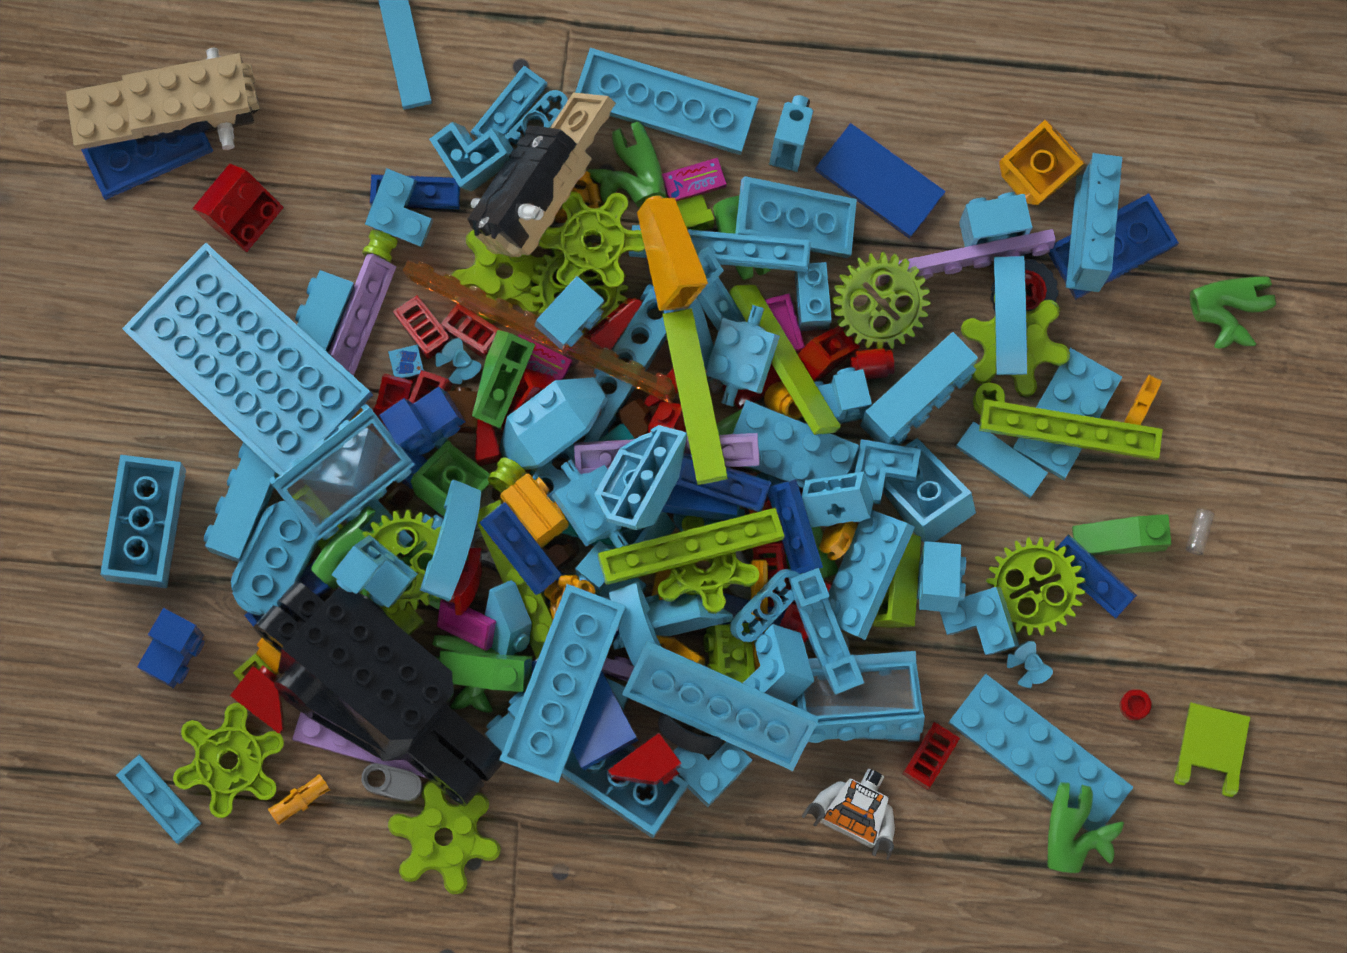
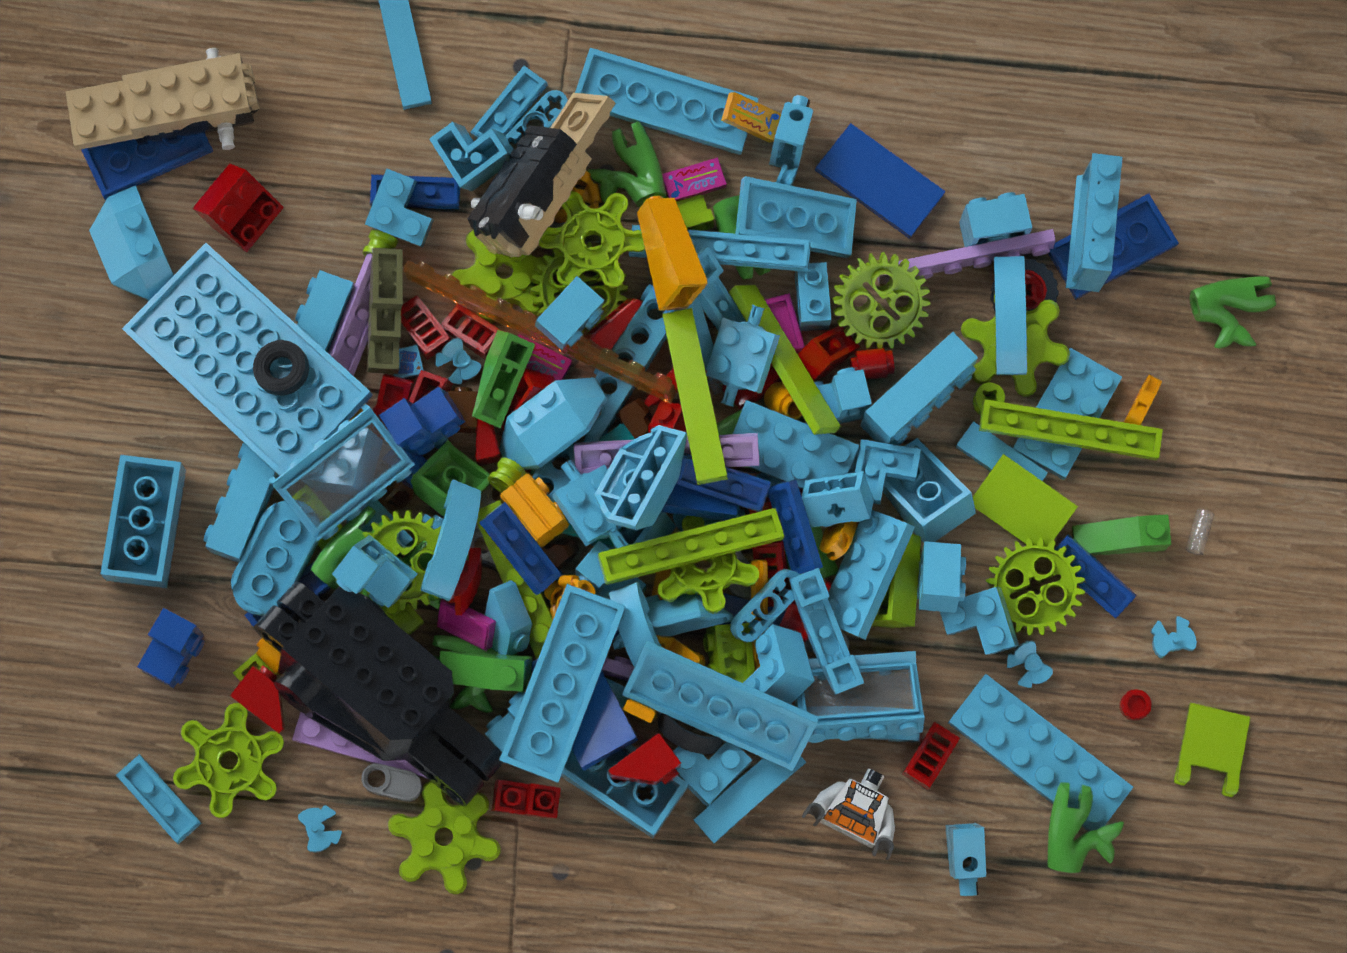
light orange pin [268,774,330,826] -> none
light orange slope [999,119,1087,205] -> none
none -> medium azure wedge [89,185,174,301]
none -> black tyre [253,340,309,396]
none -> medium azure piece [298,805,342,853]
none -> olive slope [367,248,403,374]
none -> red slope [491,779,561,819]
none -> light orange tile [623,698,659,723]
none -> medium azure slope [694,756,806,844]
none -> light orange tile [721,92,781,143]
none -> medium azure bush [776,164,798,186]
none -> medium azure torso [945,823,986,896]
none -> lime tile [973,454,1078,547]
none -> medium azure piece [1151,616,1197,658]

